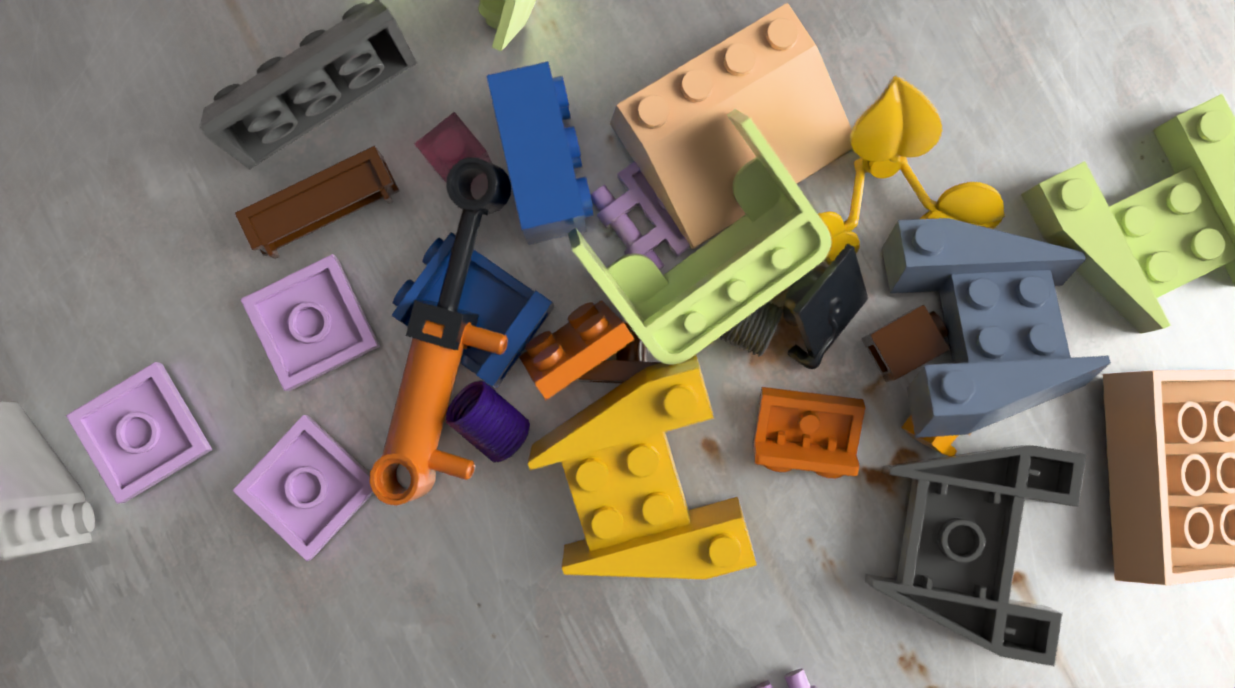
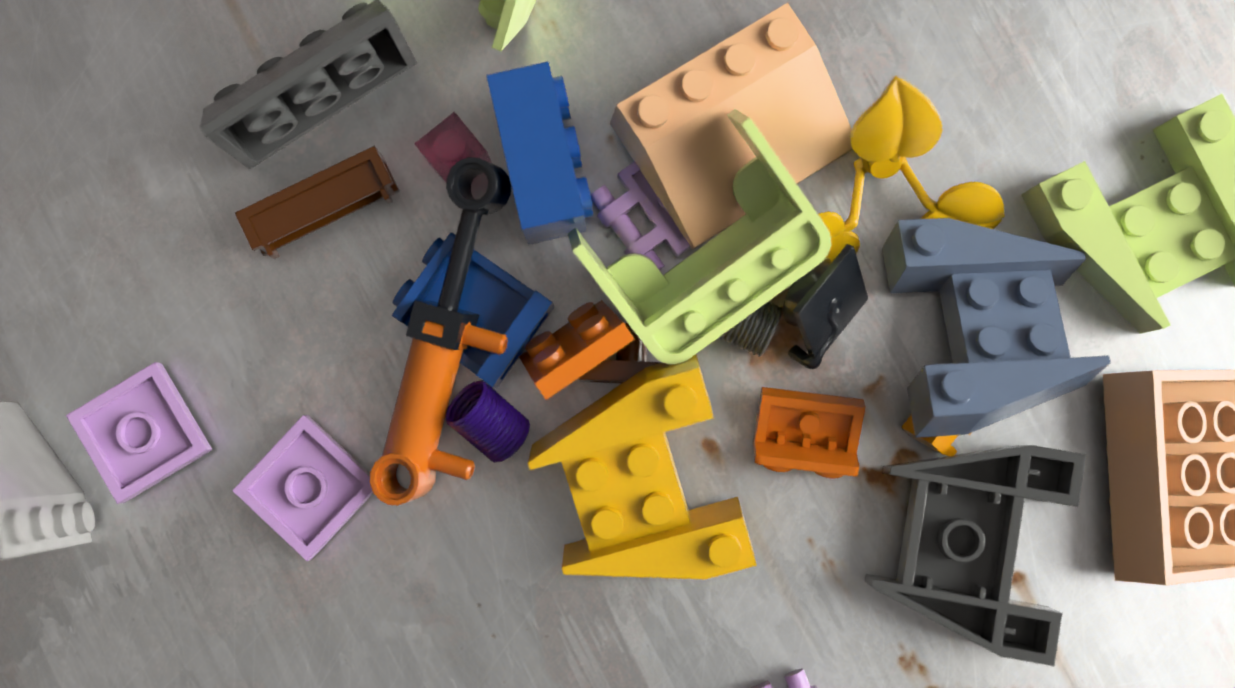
lavender plate [240,254,380,391] -> none
reddish brown brick [861,305,950,382] -> none

